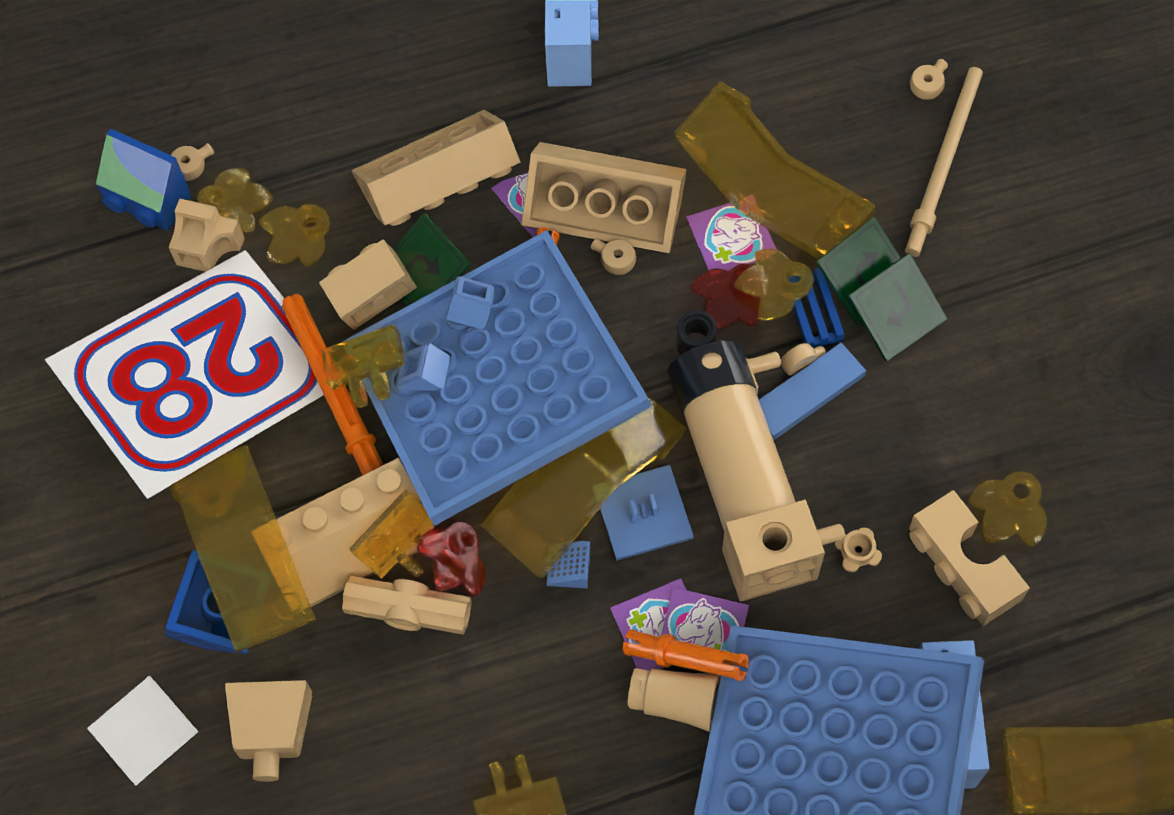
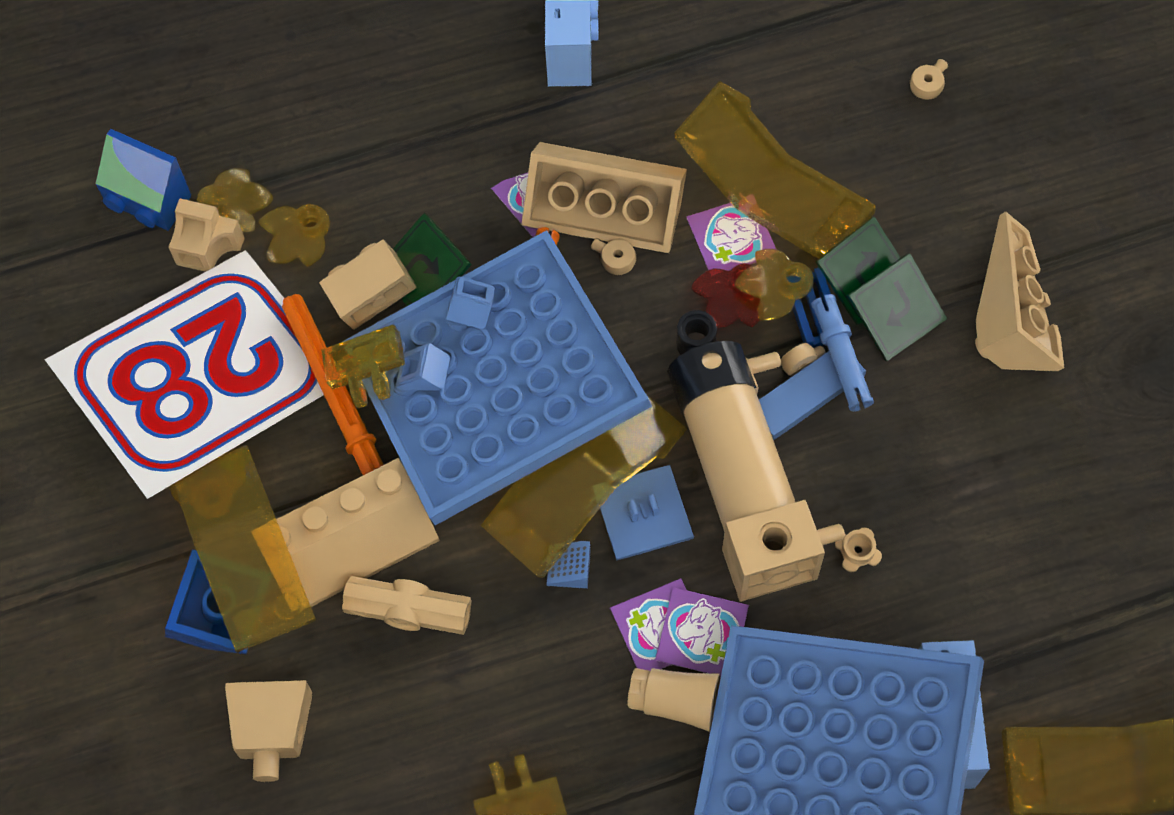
white sticker [87,675,198,786] -> none
tan piece [171,143,214,181] -> none
clear yellow hinge [349,489,442,579] -> none
tan slope [351,110,520,226] -> none
clear red plate [417,522,486,597] -> none
orange pin [623,629,749,681] -> none
tan bar [905,67,983,257] -> none
tan arch [909,490,1030,626] -> none
clear yellow plate [968,471,1047,547] -> none
none -> medium blue pin [811,294,874,412]
none -> tan wedge [975,212,1064,371]

